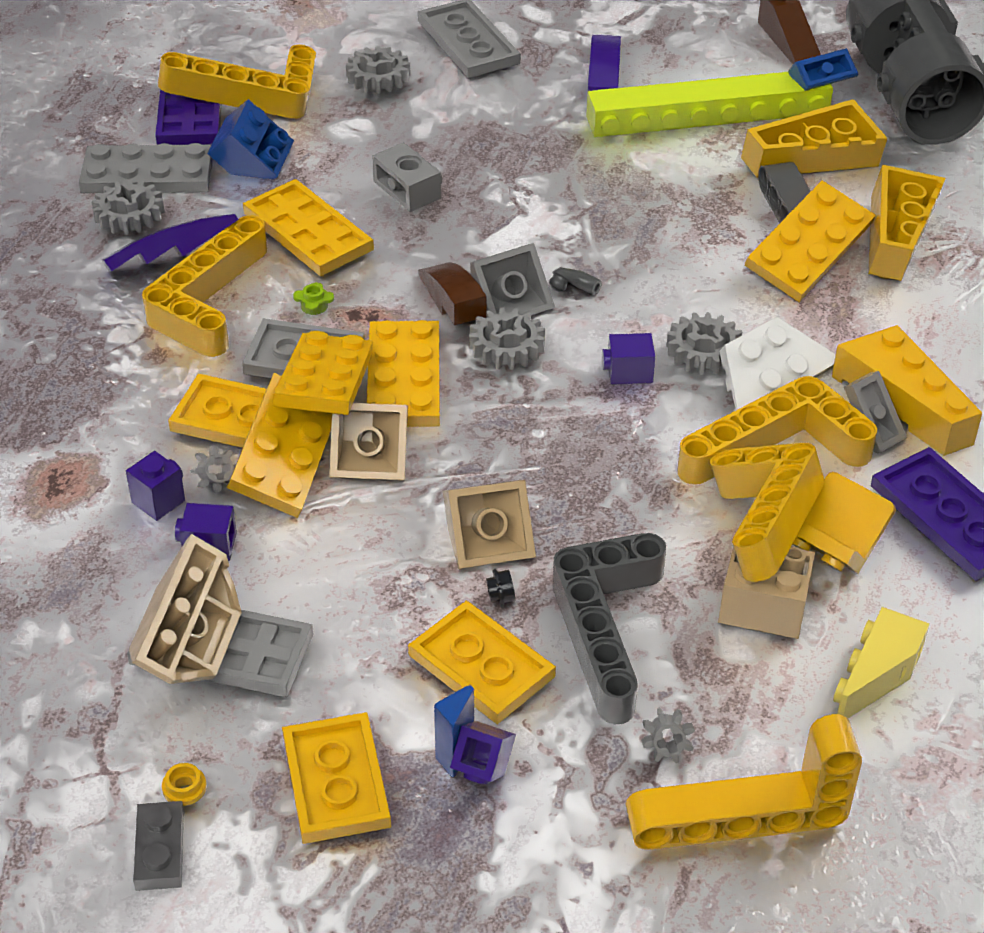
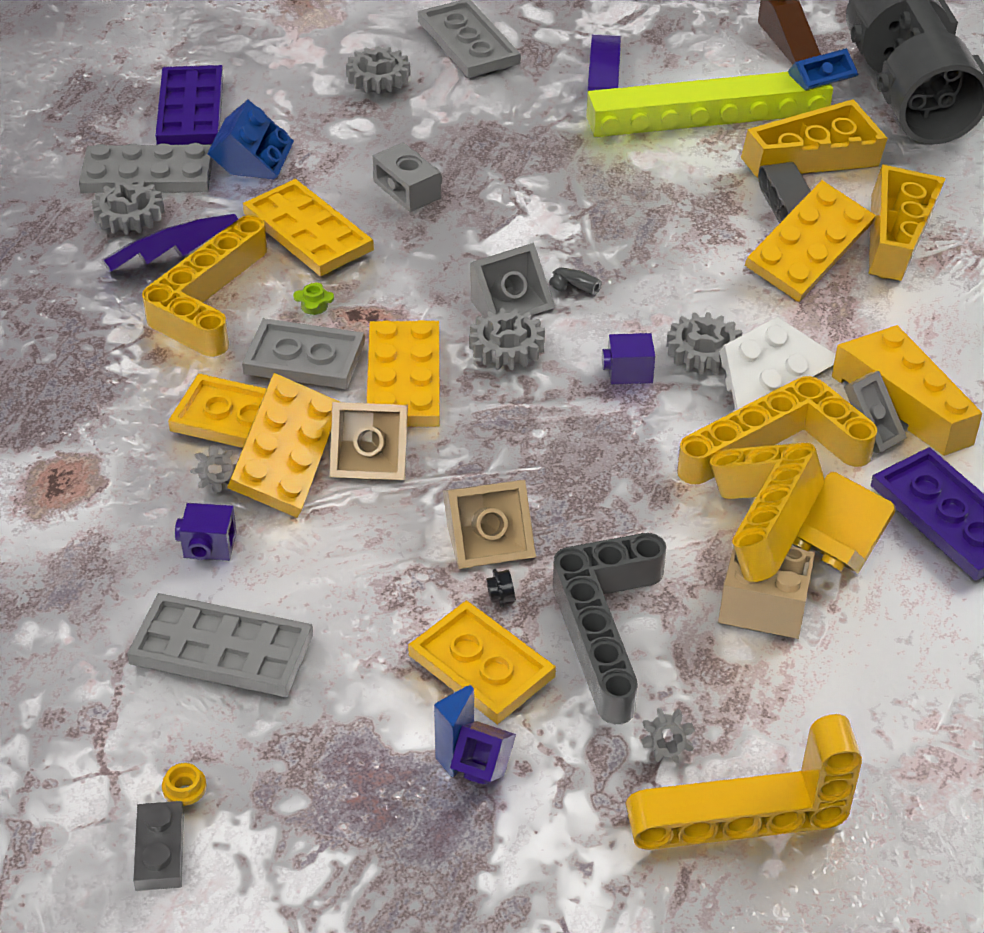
dark purple brick [125,451,185,521] -> none
tan wedge [129,534,242,684] -> none
yellow beam [158,44,316,119] -> none
yellow plate [273,331,373,415] -> none
yellow plate [282,712,391,844] -> none
reddish brown slope [418,262,487,325] -> none
light yellow slope [833,607,929,718] -> none

